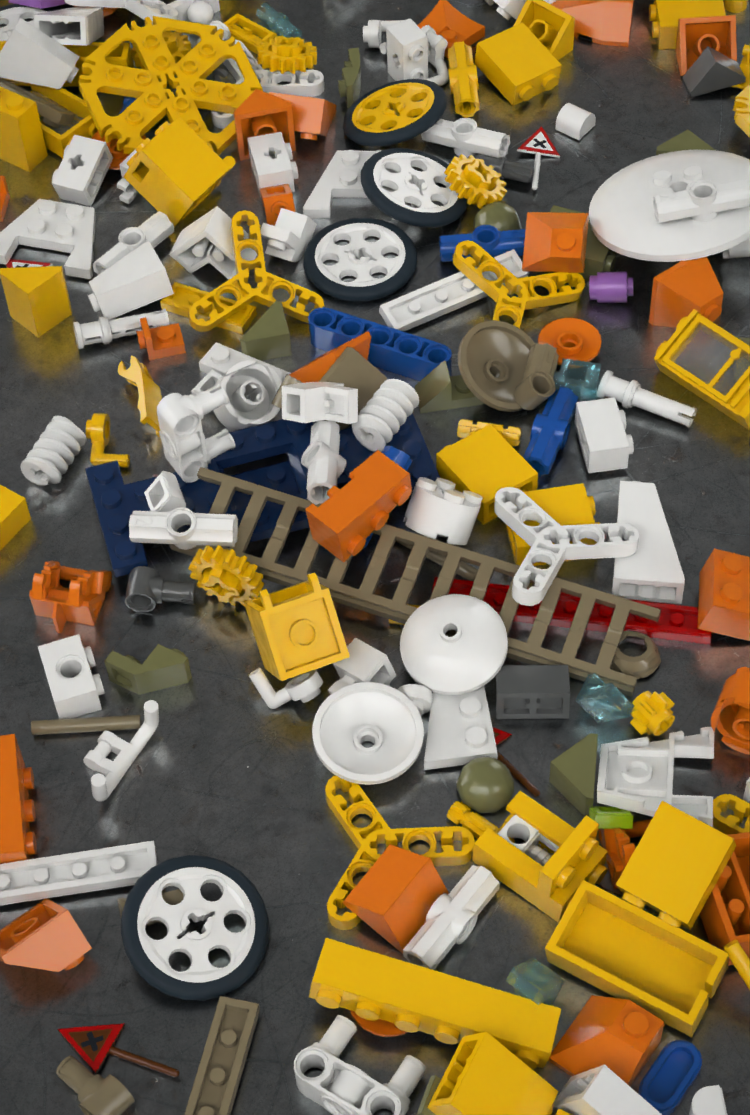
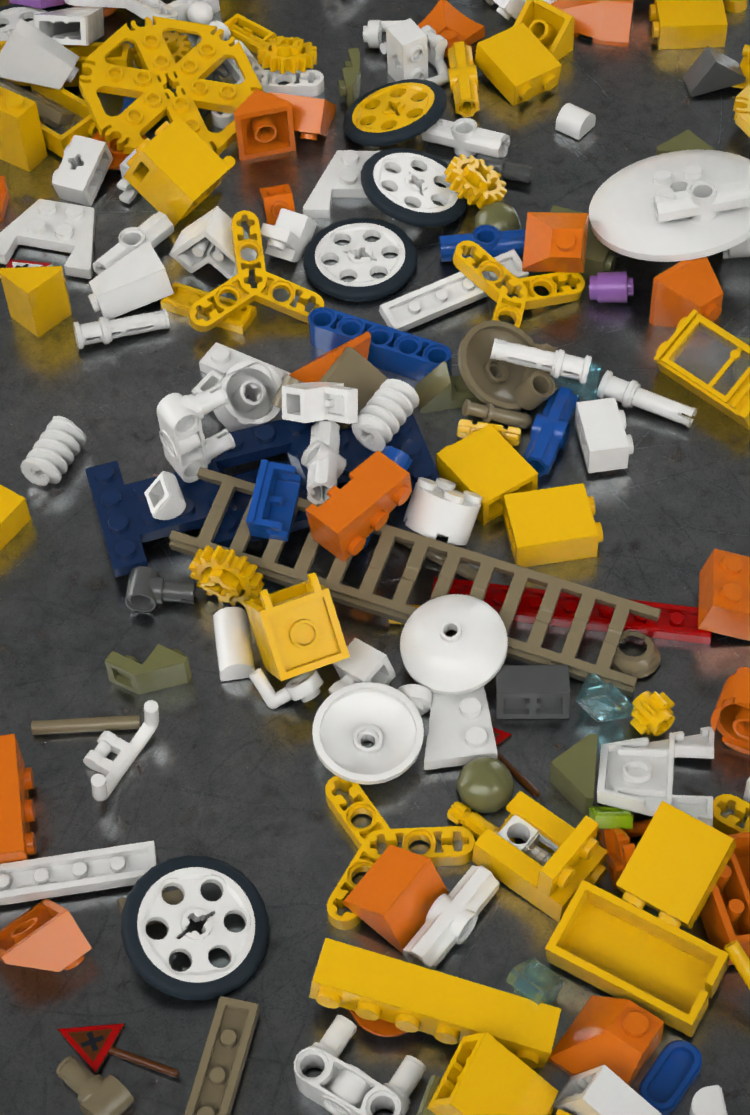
orange piece [29,560,112,633] -> none
white brick [38,634,105,719] -> none
yellow plate [85,413,130,468] -> none
yellow arm [117,355,162,438] -> none
white piece [129,507,238,550] -> none
orange bracket [136,317,186,361] -> none
olive slope [240,300,292,361] -> none
white brick [247,132,298,198] -> none
clear light blue pin [256,3,302,38] -> none
white piece [494,487,639,606] -> none
piece [517,126,560,190] -> none
orange dish [538,318,602,367] -> none
white slope [612,481,685,604] -> none
orange slope [675,15,737,76] -> none
none -> white brick [213,607,255,682]
none -> blue hinge [246,459,303,541]
none -> dark tan piece [462,399,532,429]
none -> white pin [490,338,592,385]

